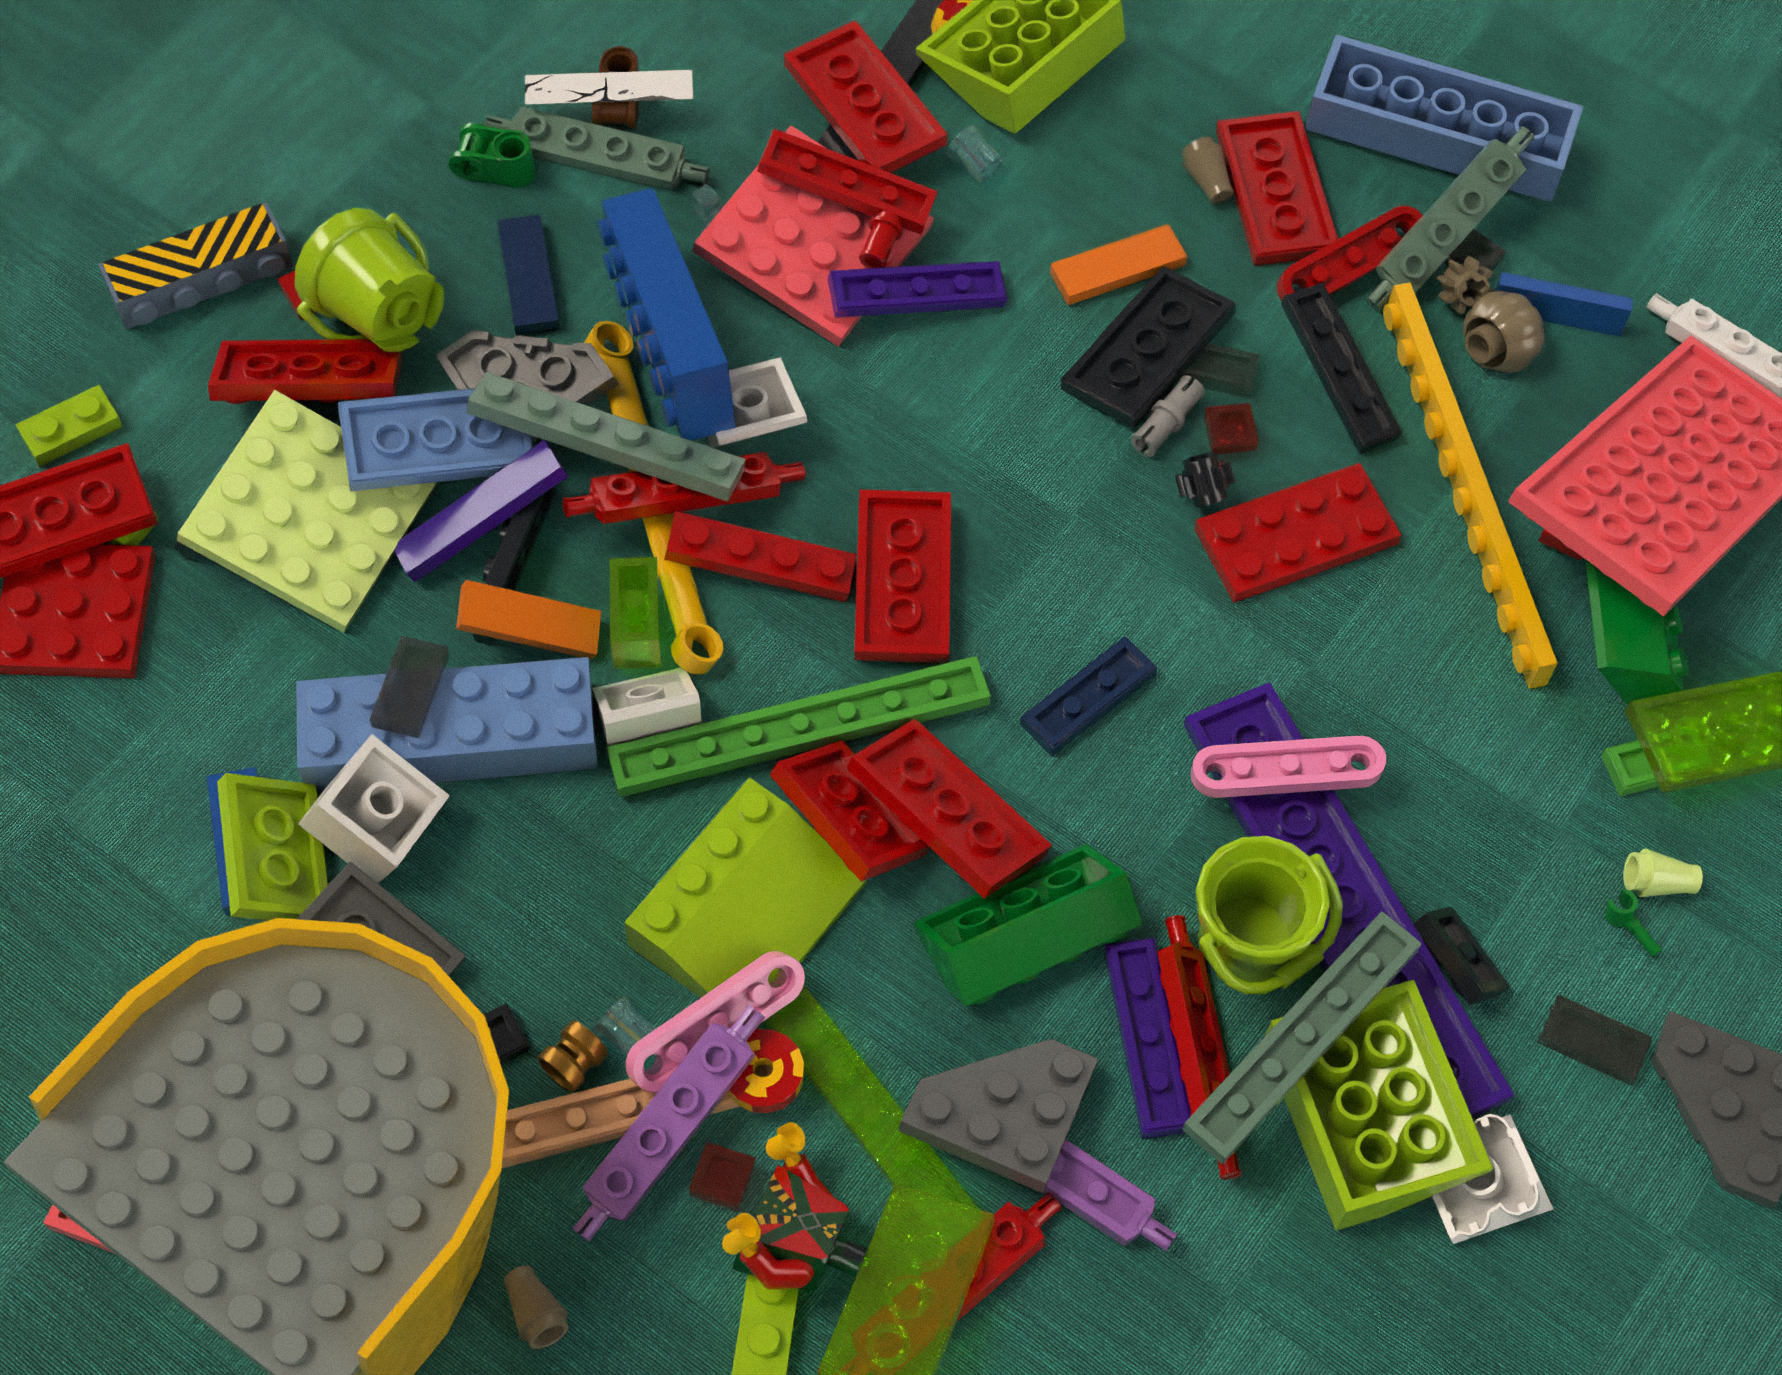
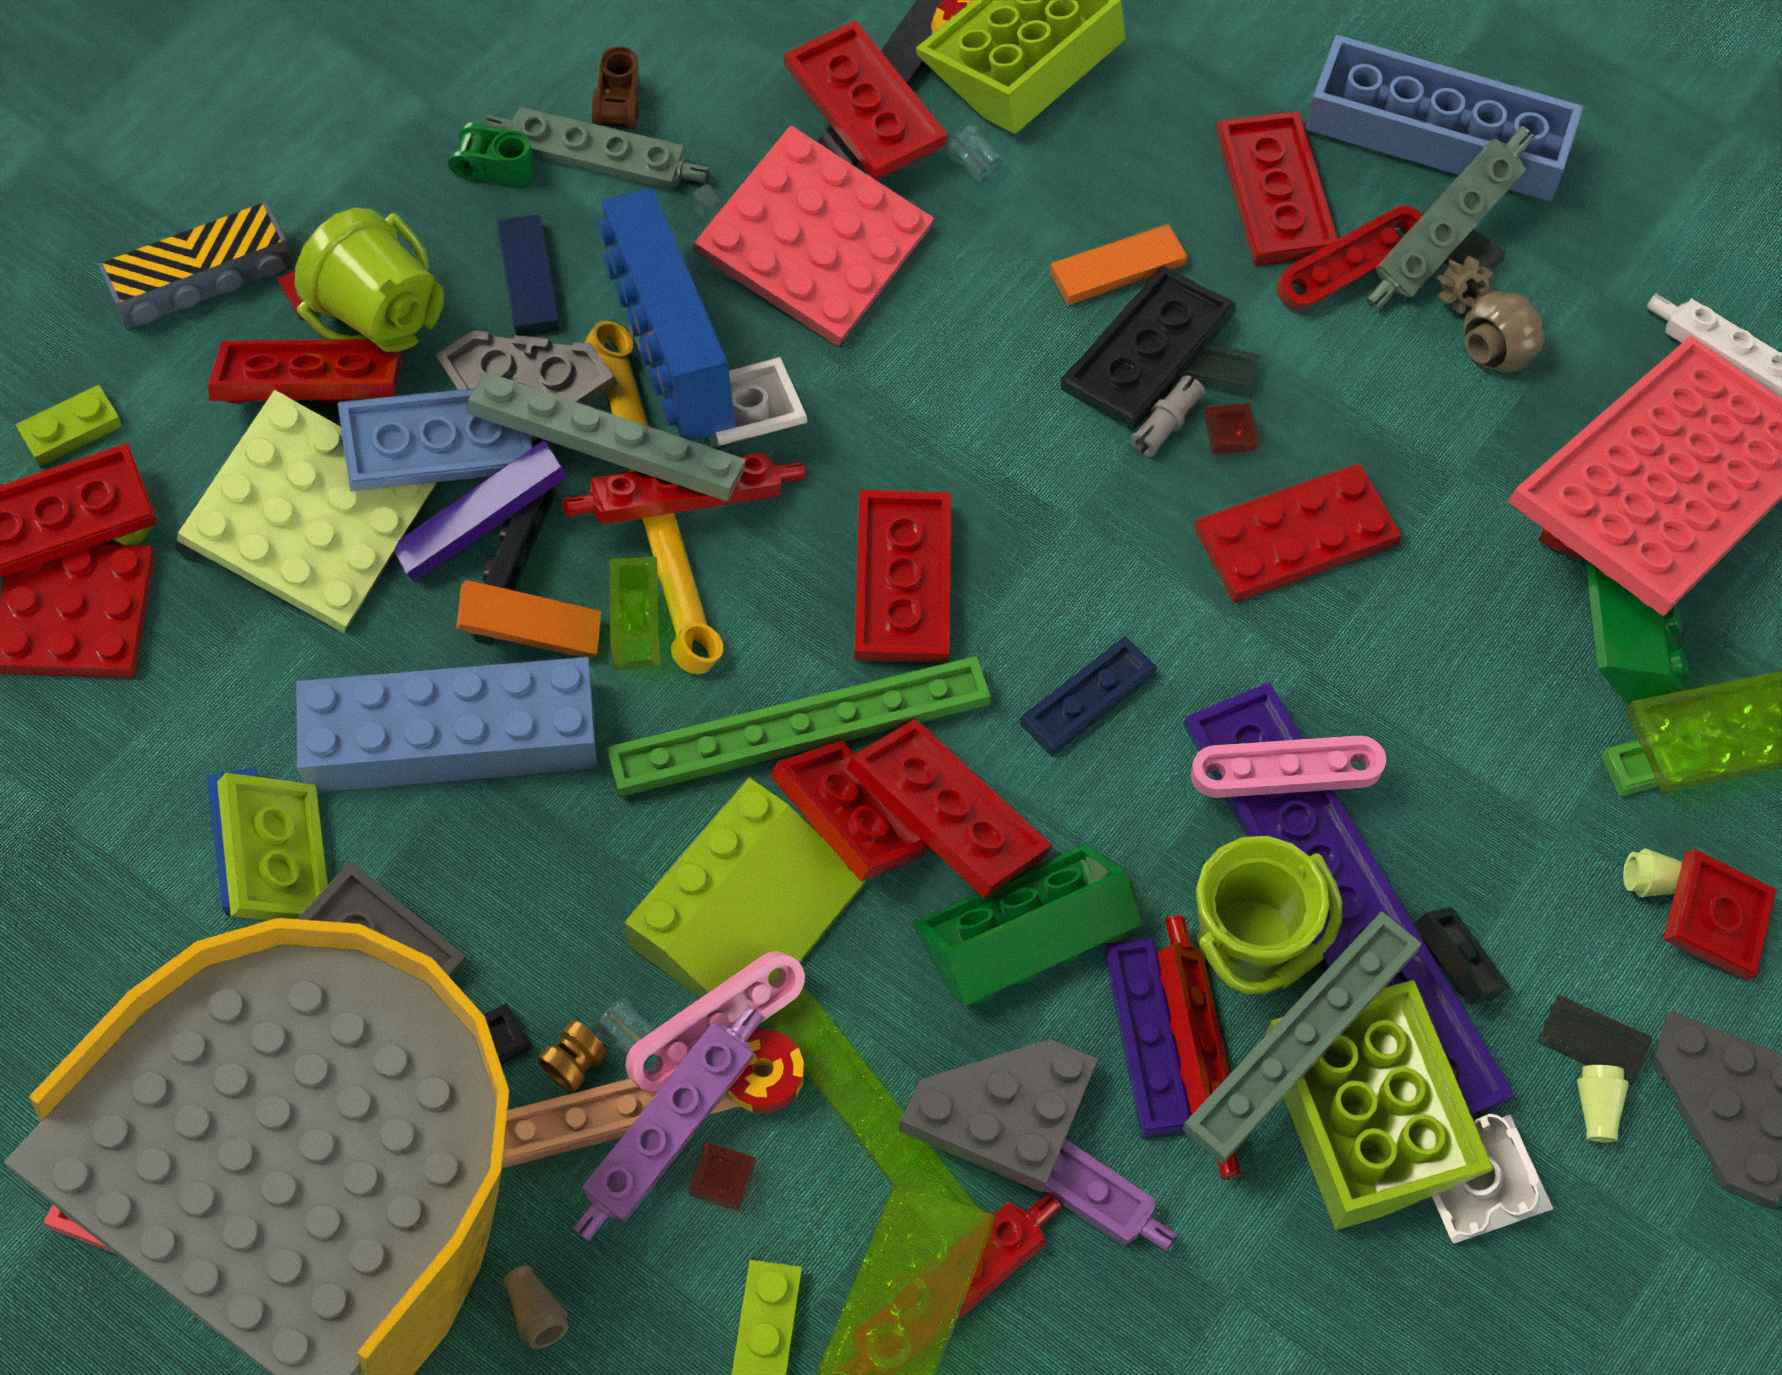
white slope [298,734,450,883] -> none
clear smoke tile [370,636,450,738] -> none
white sticker [525,70,693,105] -> none
white slope [592,668,702,747] -> none
red plate [664,511,856,602] -> none
torso [722,1122,868,1292] -> none
red plate [757,128,938,235] -> none
dark purple tile [827,261,1008,318] -> none
red pin [859,211,903,268] -> none
black gear [1175,452,1236,506] -> none
dark tan cone [1181,137,1234,204] -> none
black tile [1280,282,1402,454] -> none
yellow plate [1383,282,1558,689] -> none
blue tile [1495,272,1633,336] -> none
green hand [1605,889,1662,957] -> none
none -> yellowish green cone [1577,1065,1629,1143]
none -> red tile [1663,849,1777,981]

